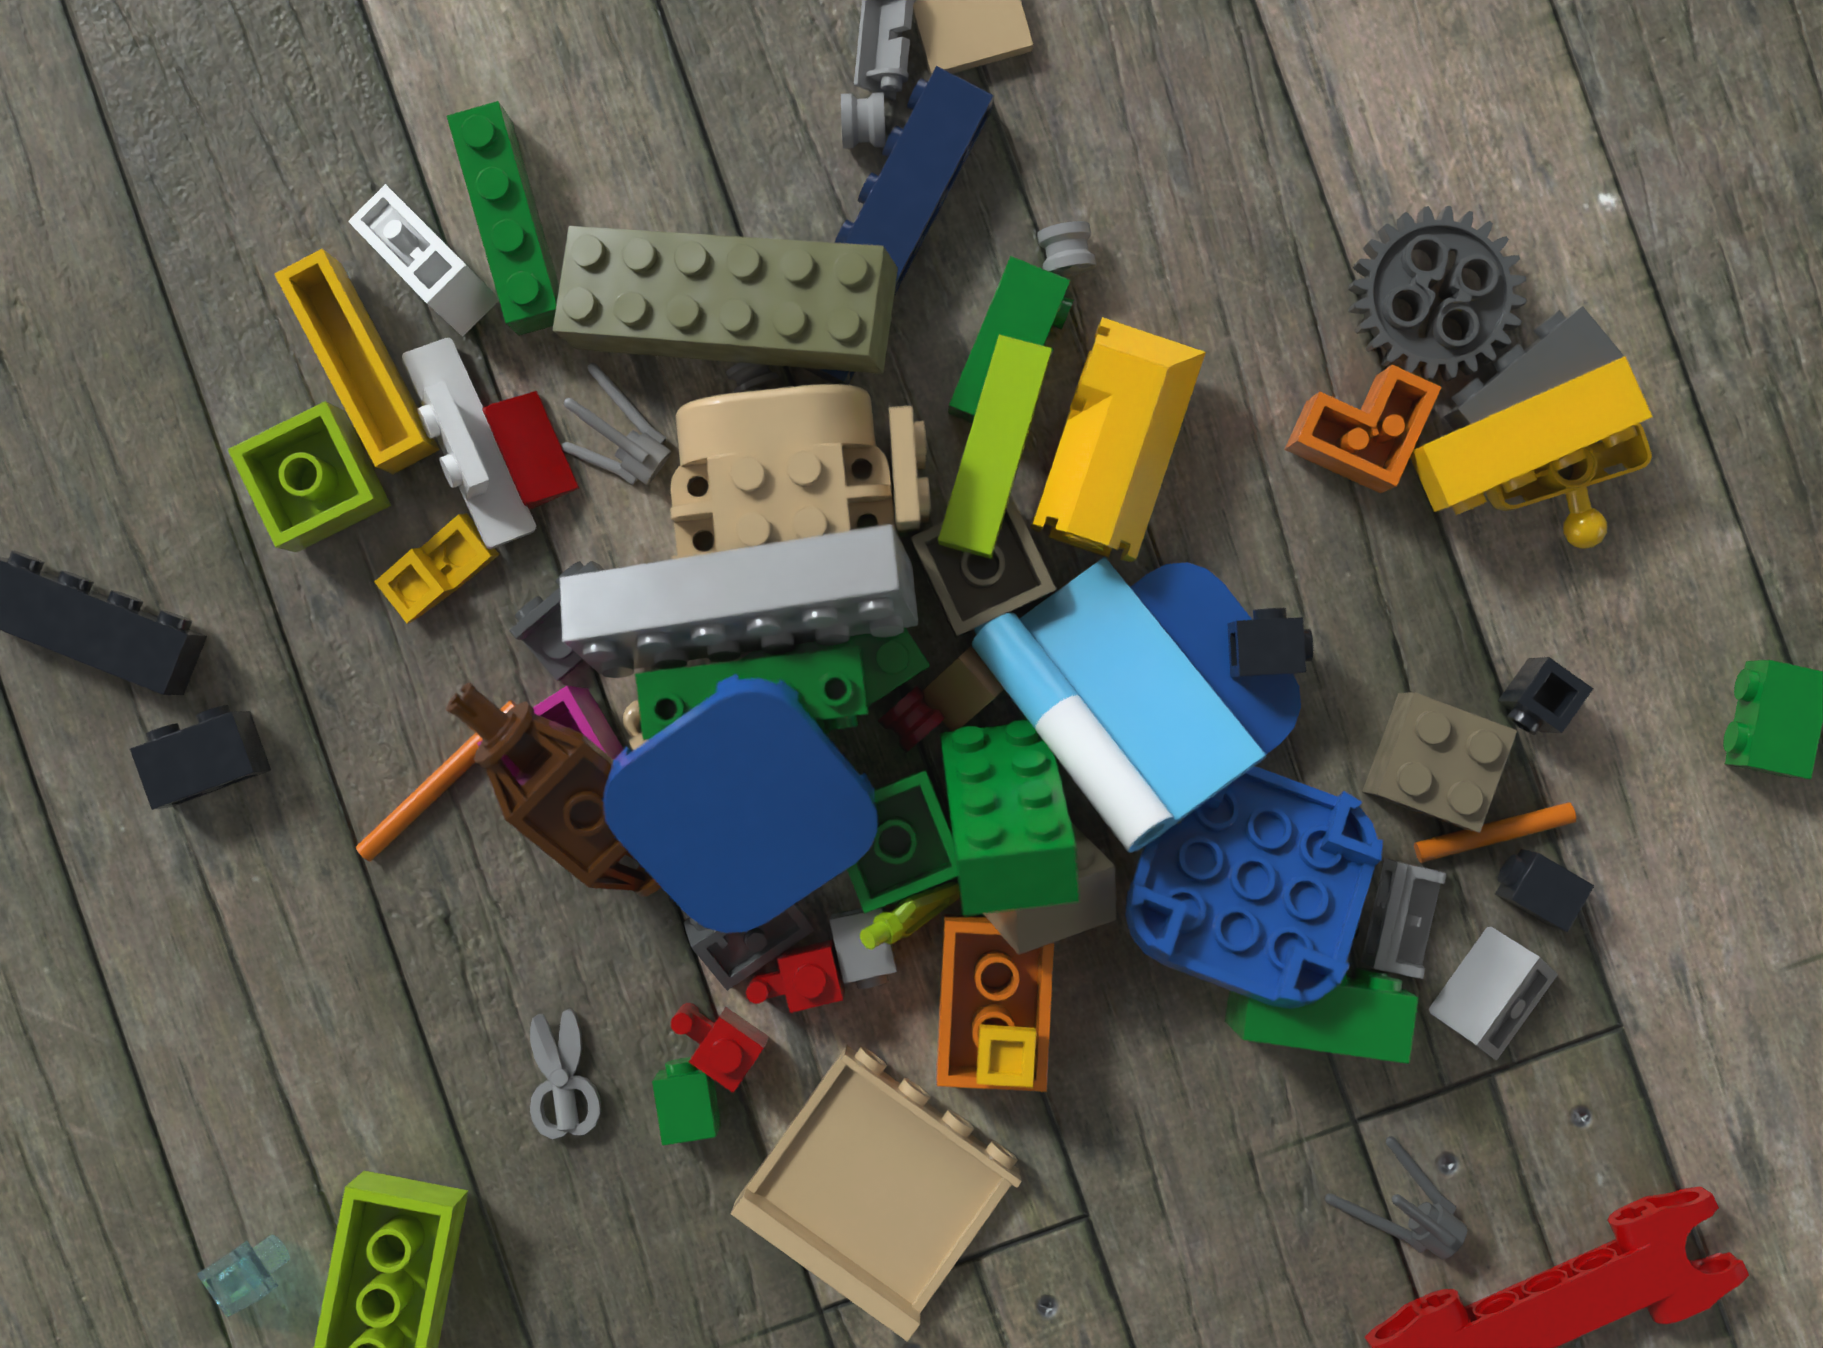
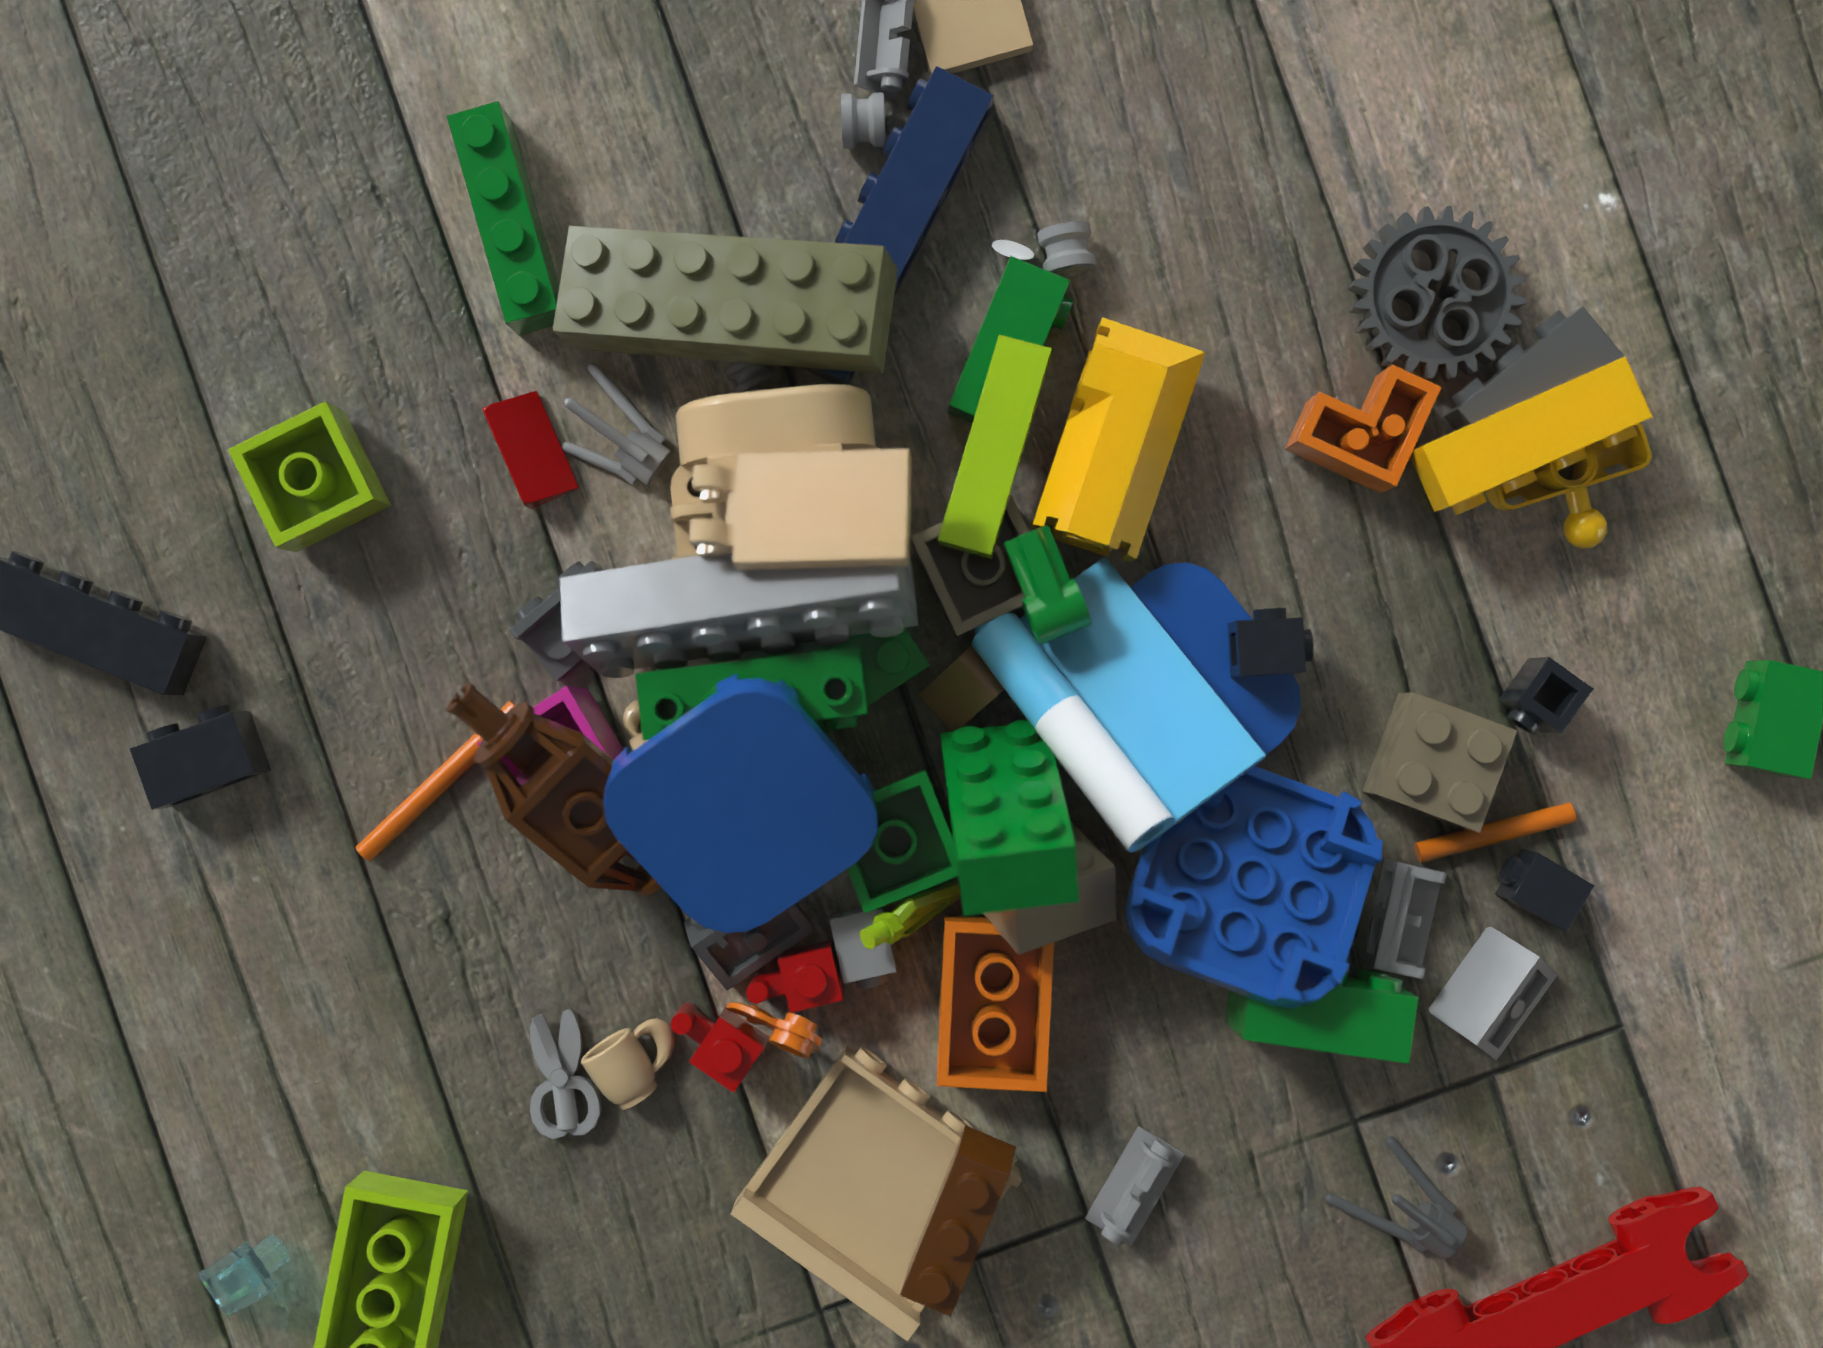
yellow brick [274,249,440,474] -> none
white slope [348,184,499,337] -> none
yellow slope [374,513,500,623] -> none
white bracket [402,338,536,549] -> none
green brick [652,1057,721,1146] -> none
dark red wheel [878,686,946,753] -> none
tan plate [889,406,930,537] -> none
yellow plate [976,1024,1036,1088] -> none
none -> tan piece [581,1018,675,1110]
none -> tan tile [689,448,911,570]
none -> orange plate [725,1002,823,1059]
none -> reddish brown brick [900,1125,1016,1317]
none -> white sticker [992,240,1034,260]
none -> green piece [1003,525,1092,645]
none -> light grey hinge [1085,1126,1185,1246]

